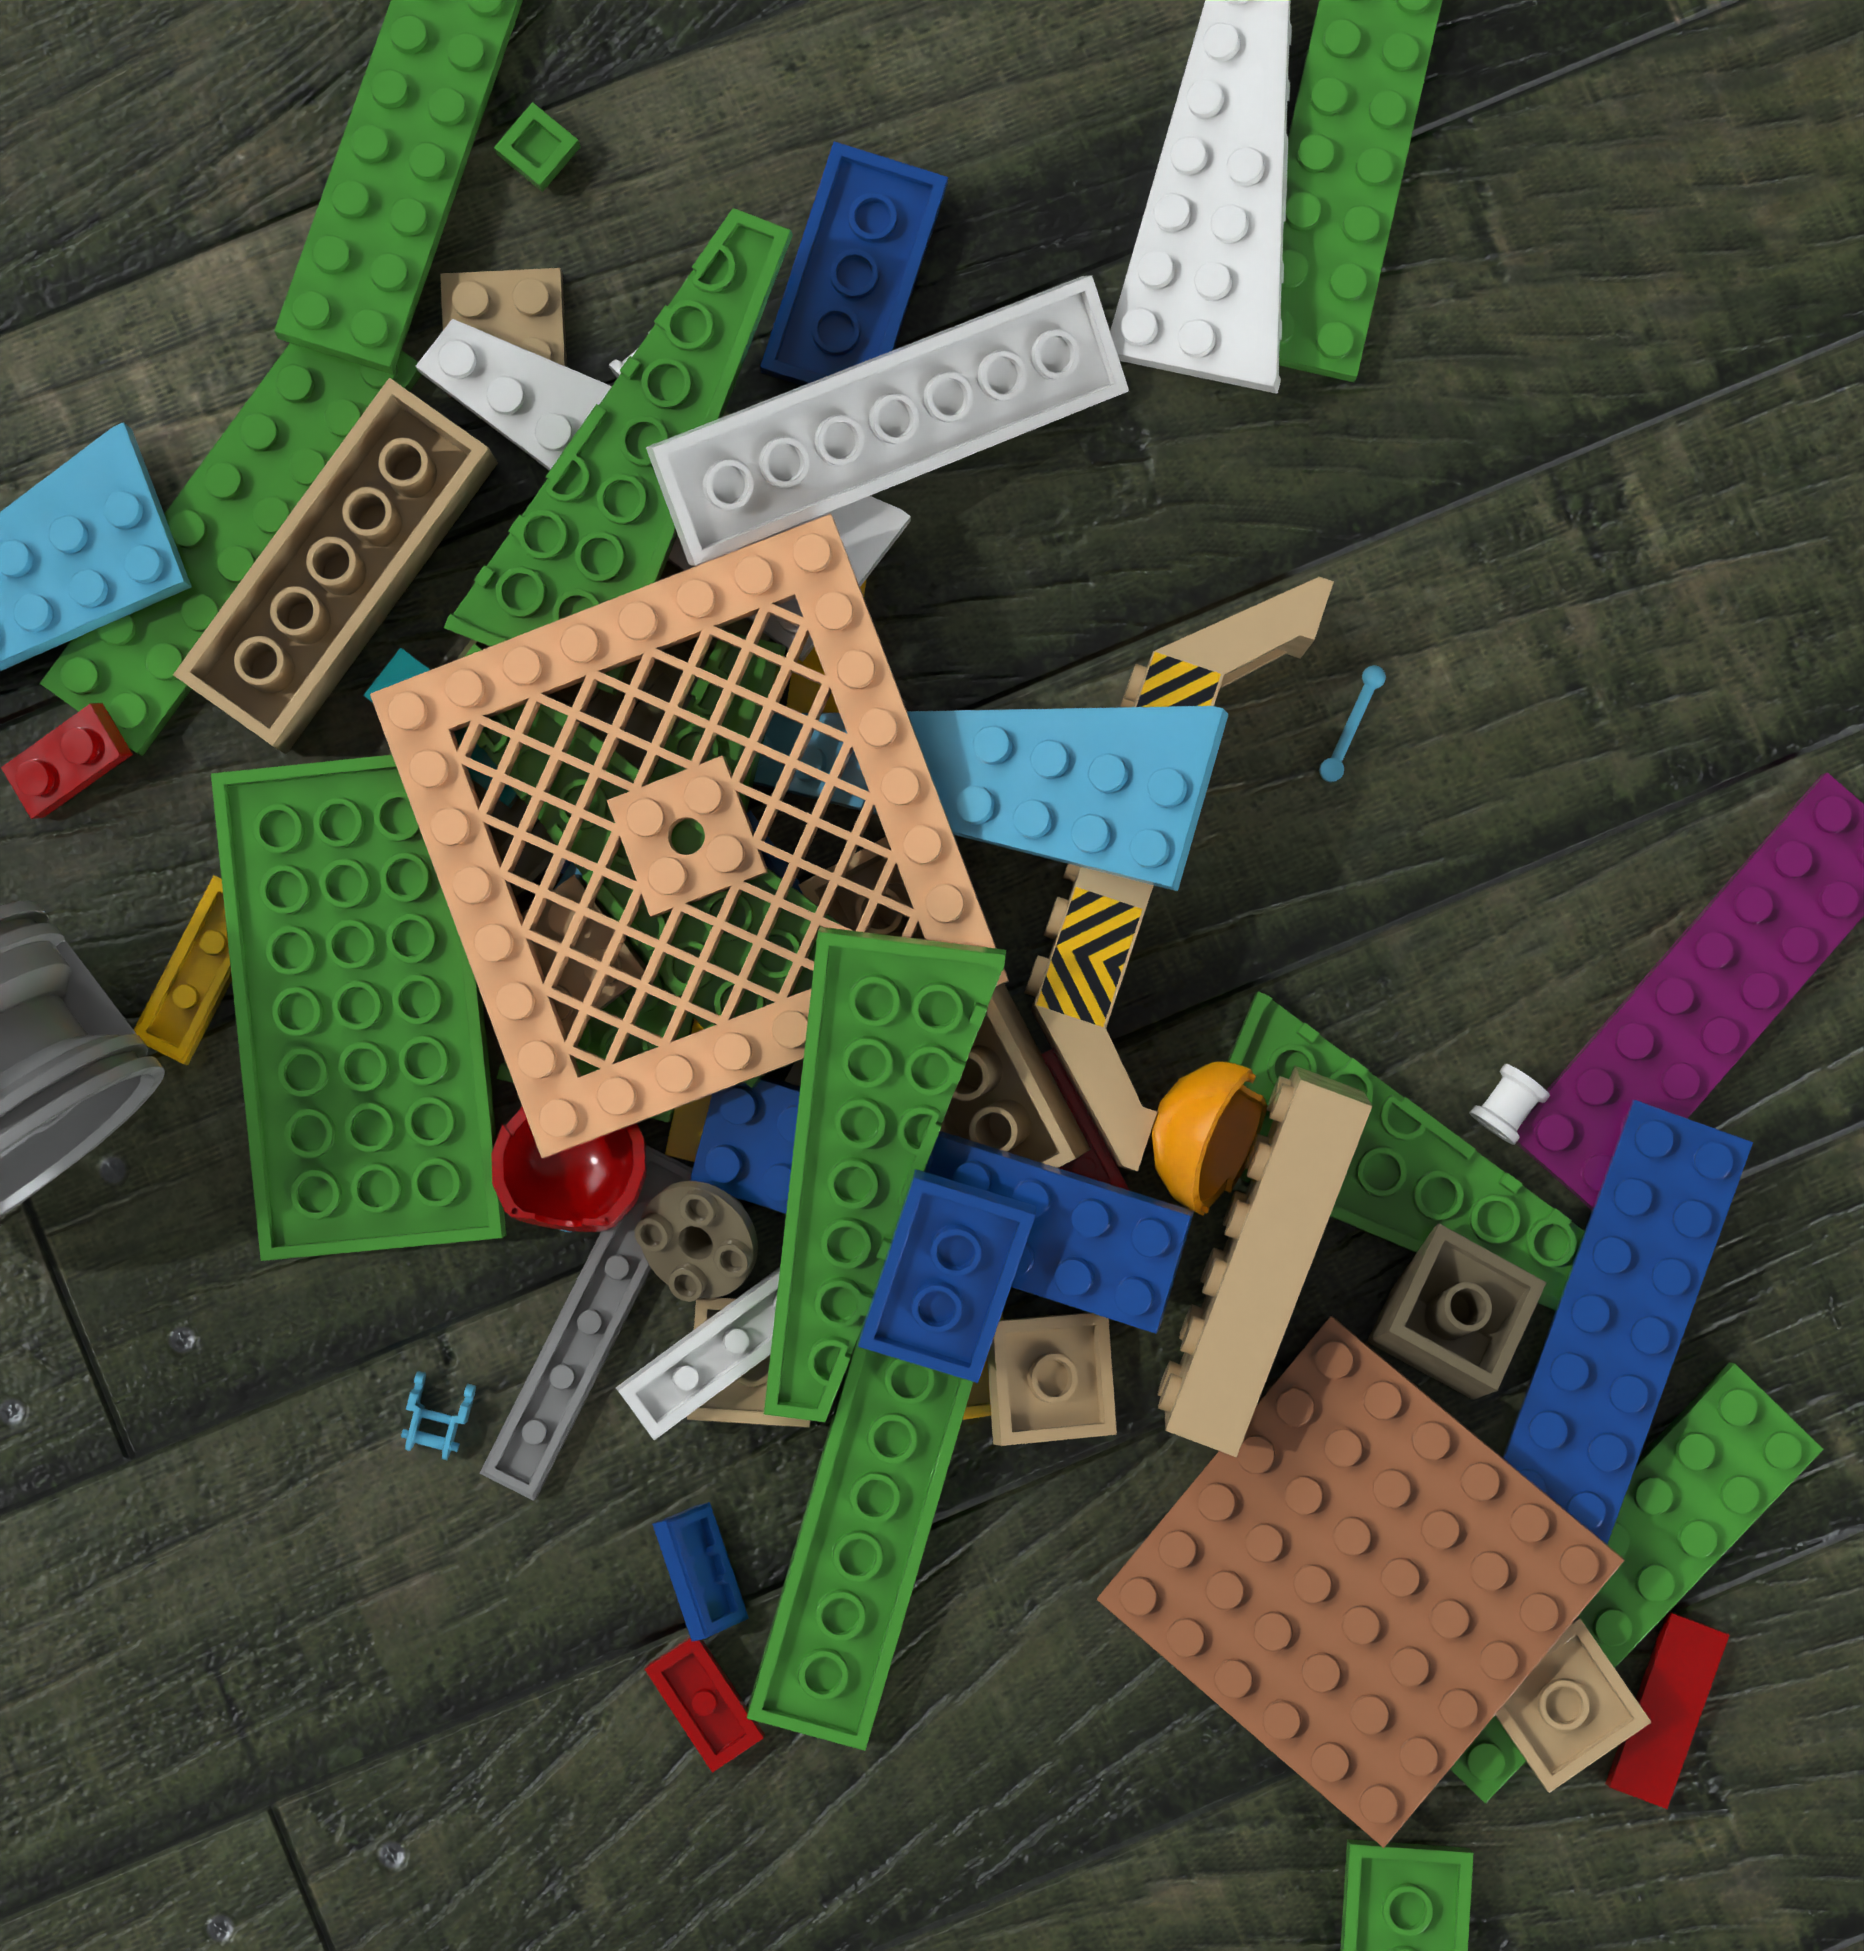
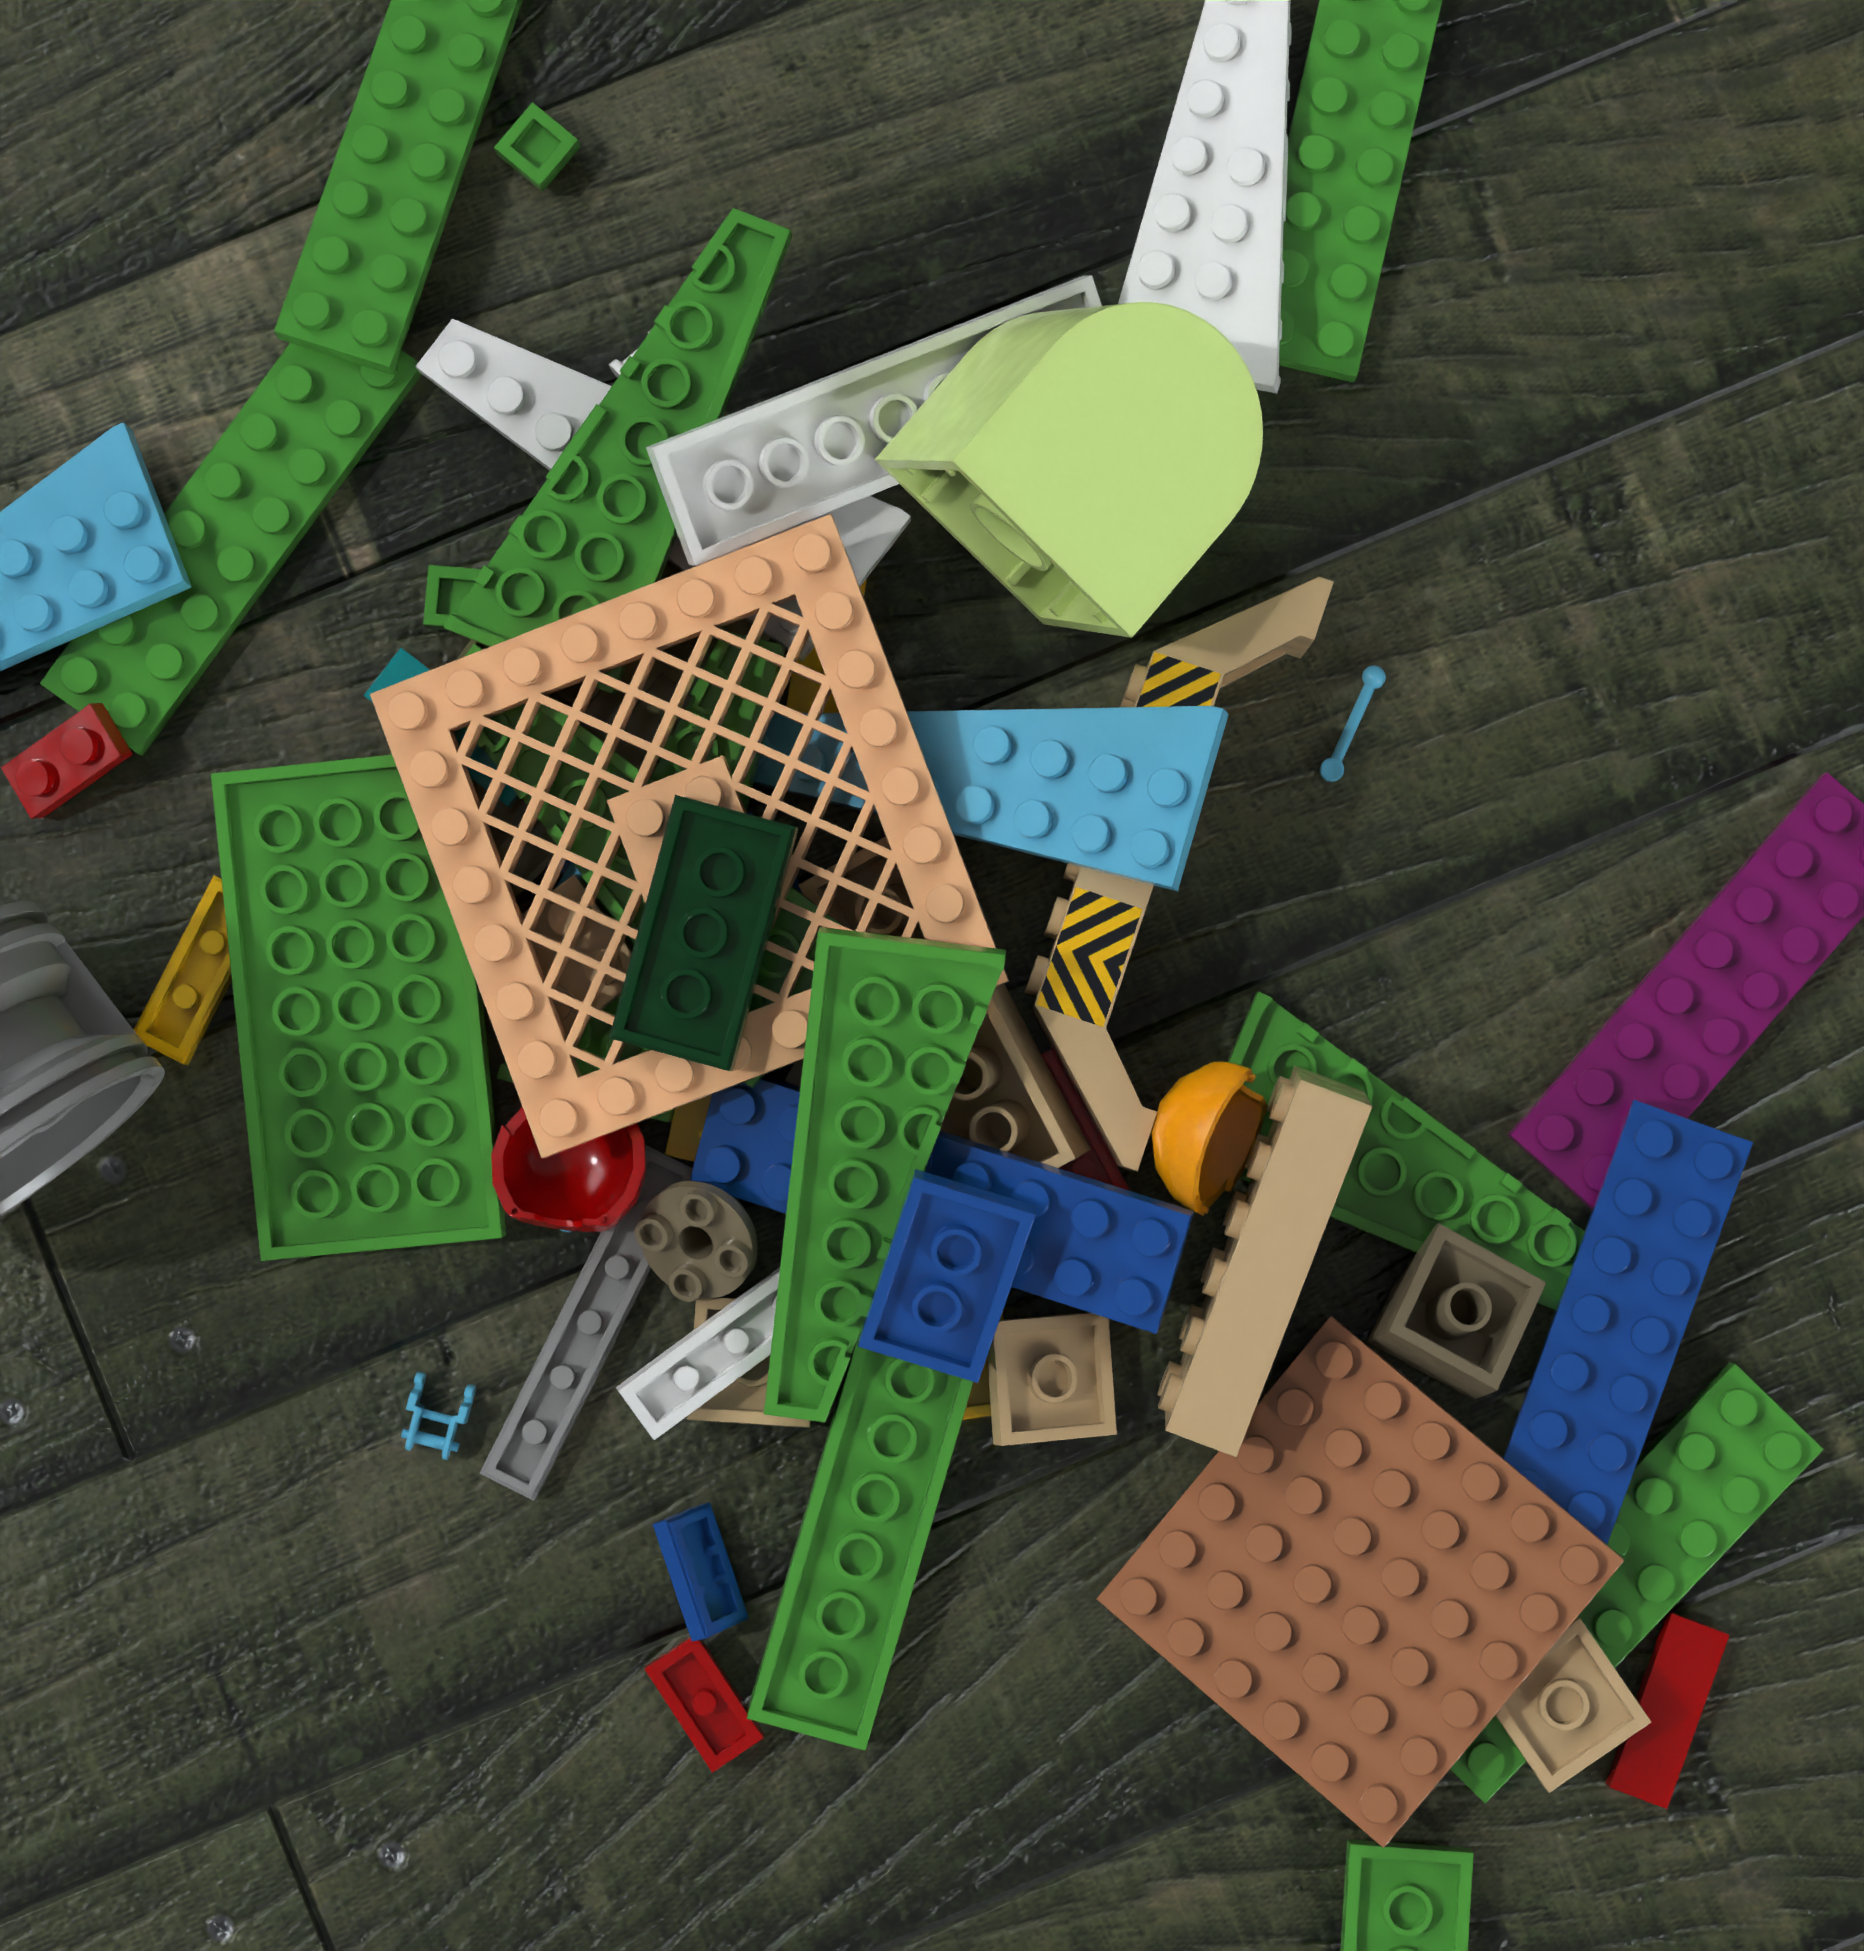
tan brick [173,378,498,755] -> none
tan plate [440,268,567,398] -> none
blue plate [760,141,948,386] -> none
white bush [1469,1064,1550,1145] -> none
none -> bright green plate [423,565,481,630]
none -> dark green tile [609,795,798,1071]
none -> yellowish green brick [875,302,1263,638]

